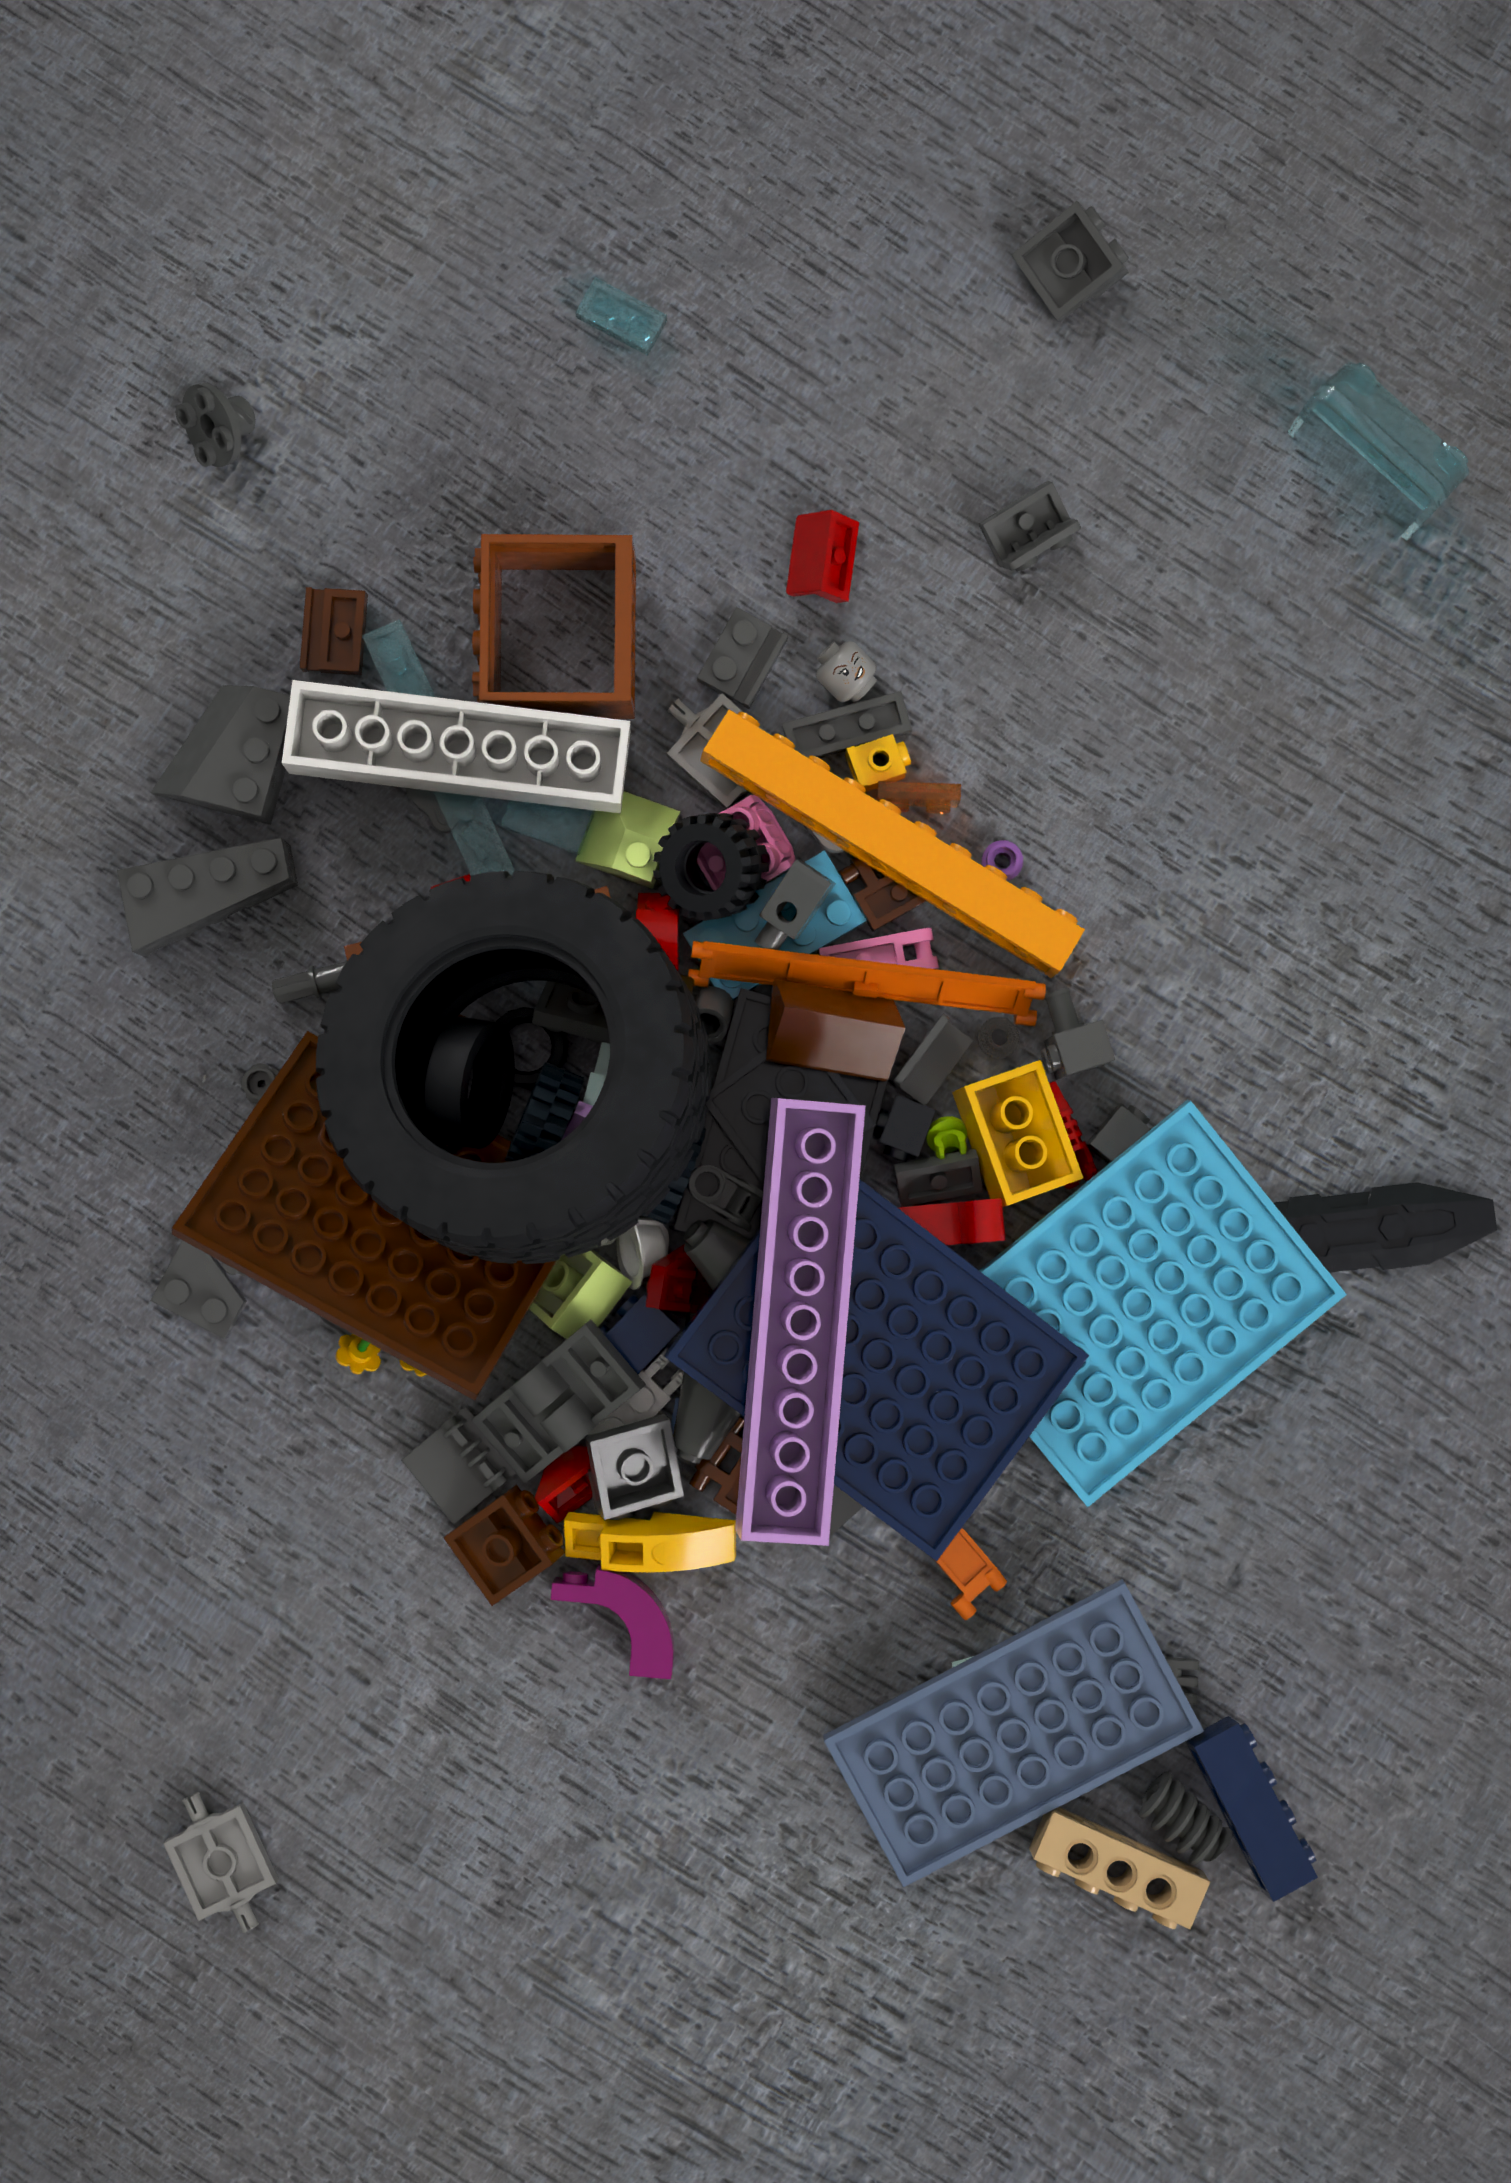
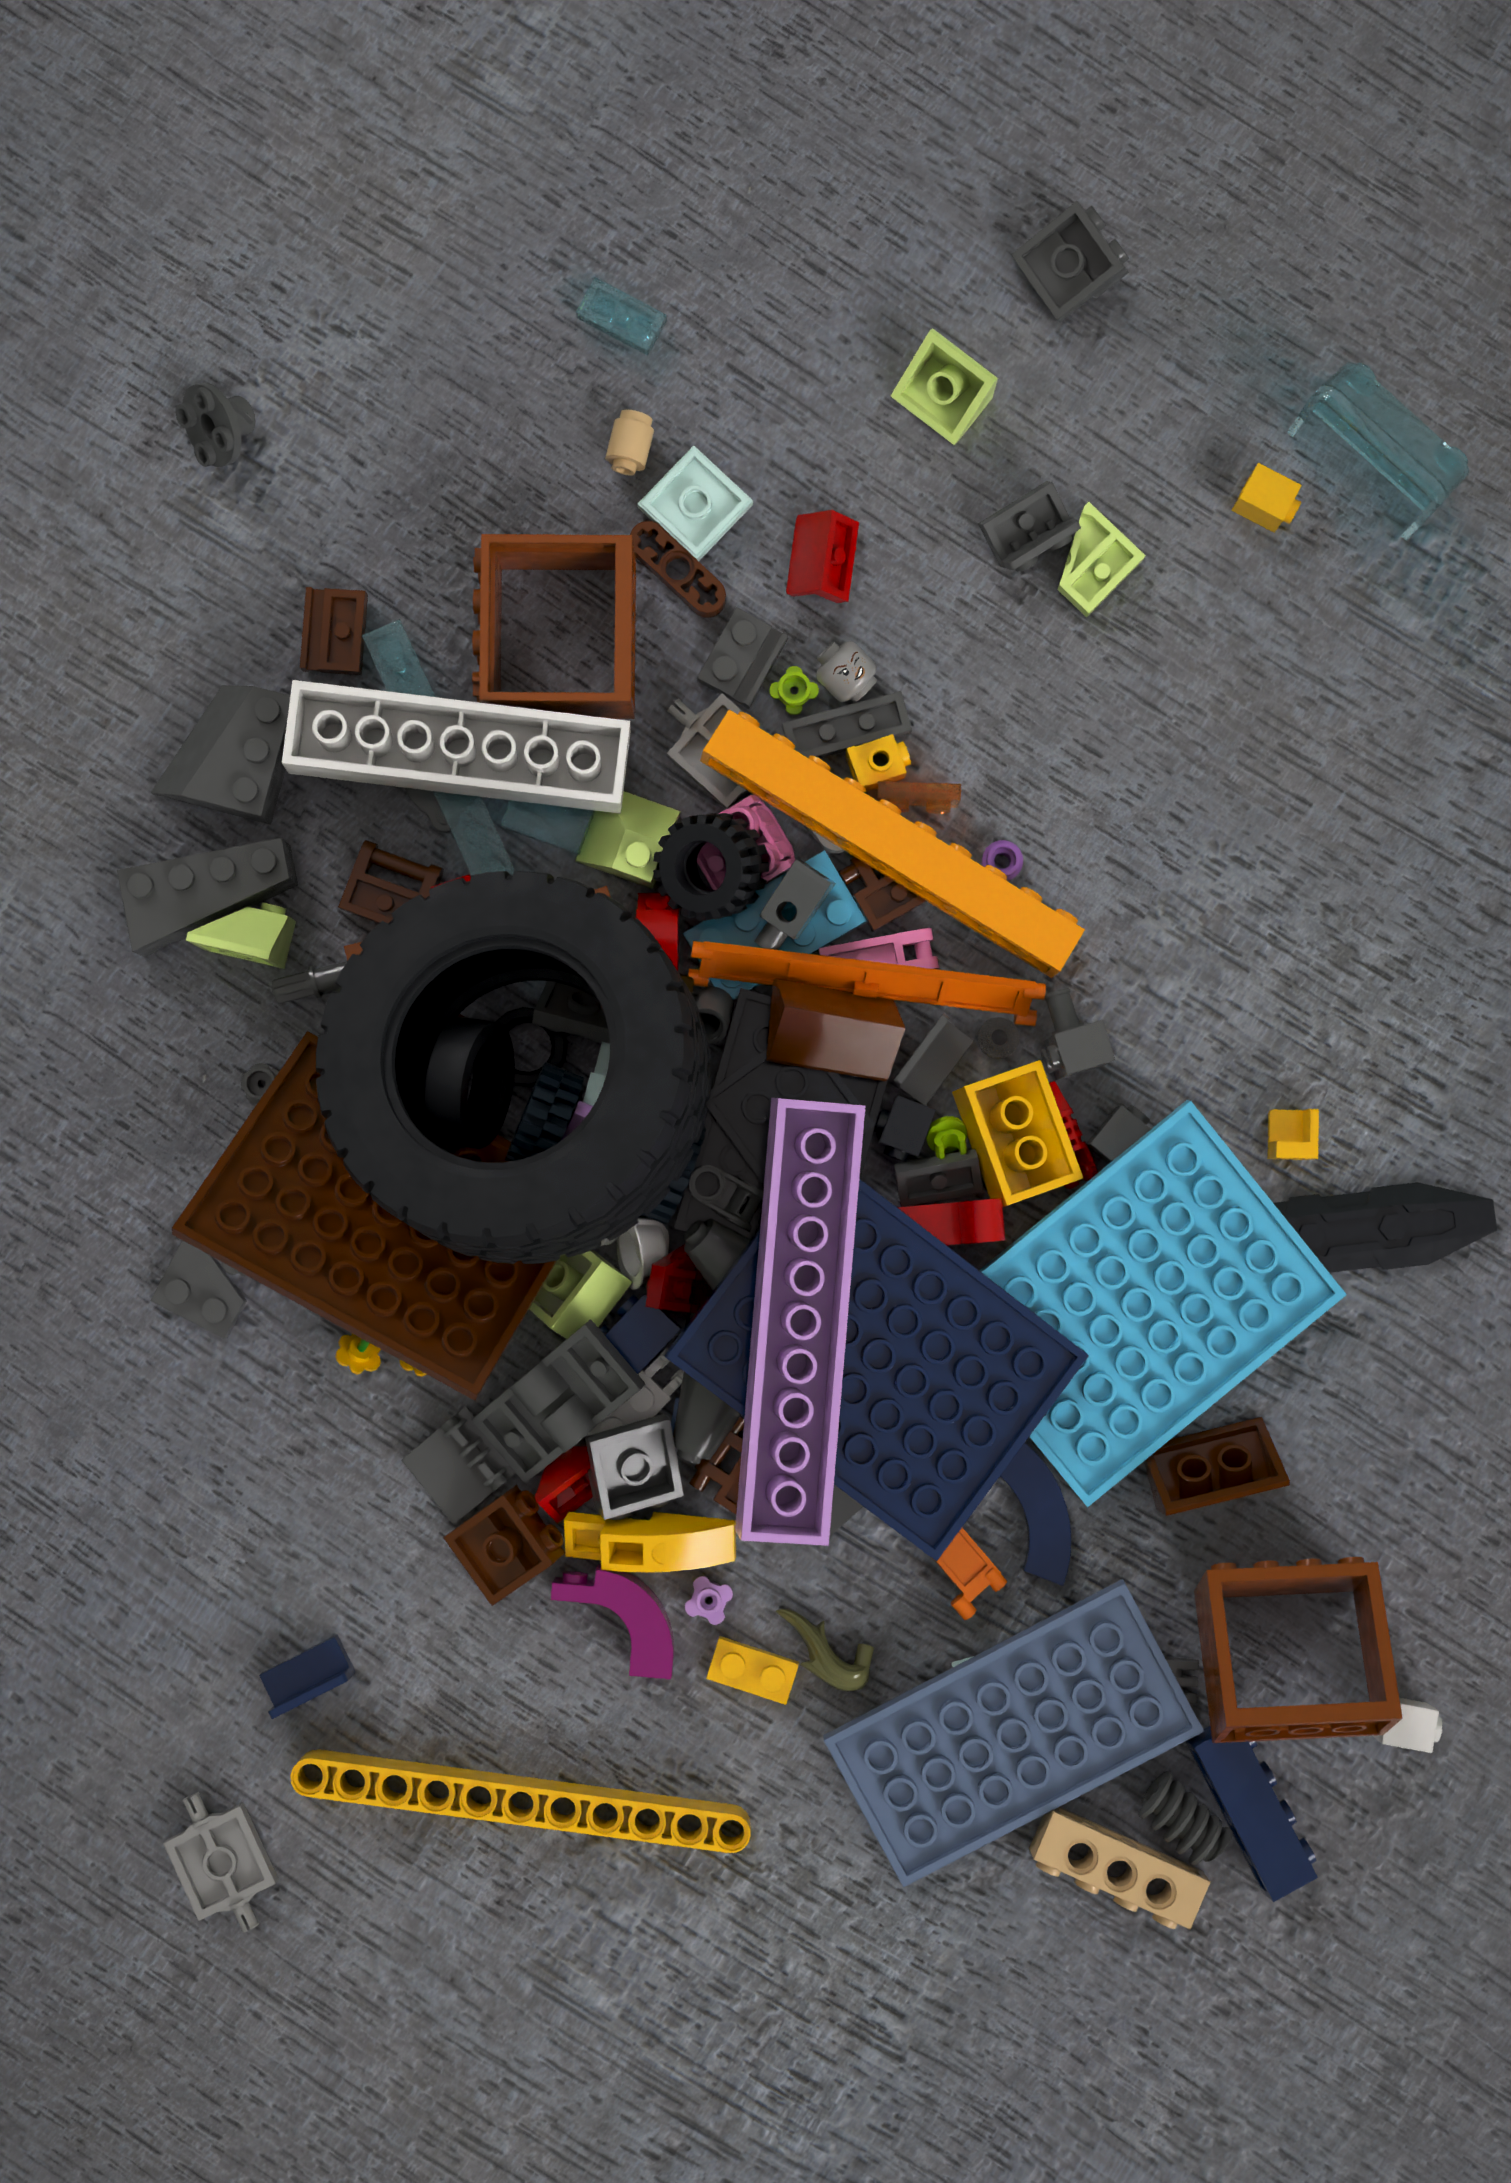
none -> yellowish green slope [186,903,296,969]
none -> dark blue panel [259,1634,356,1719]
none -> yellow beam [290,1749,751,1853]
none -> reddish brown plate [338,840,444,923]
none -> tan brick [605,410,654,476]
none -> reddish brown beam [630,521,726,618]
none -> light aqua plate [637,445,753,561]
none -> lavender plate [685,1576,733,1625]
none -> yellow plate [706,1636,799,1705]
none -> lime plate [770,666,819,715]
none -> olive piece [776,1609,874,1692]
none -> yellowish green slope [891,328,998,445]
none -> dark blue tile [1000,1443,1071,1586]
none -> yellowish green wing [1057,502,1146,617]
none -> reddish brown slope [1144,1417,1290,1516]
none -> dark orange window [1194,1557,1402,1743]
none -> yellow brick [1231,463,1302,533]
none -> yellow panel [1267,1109,1319,1160]
none -> white brick [1373,1698,1442,1753]

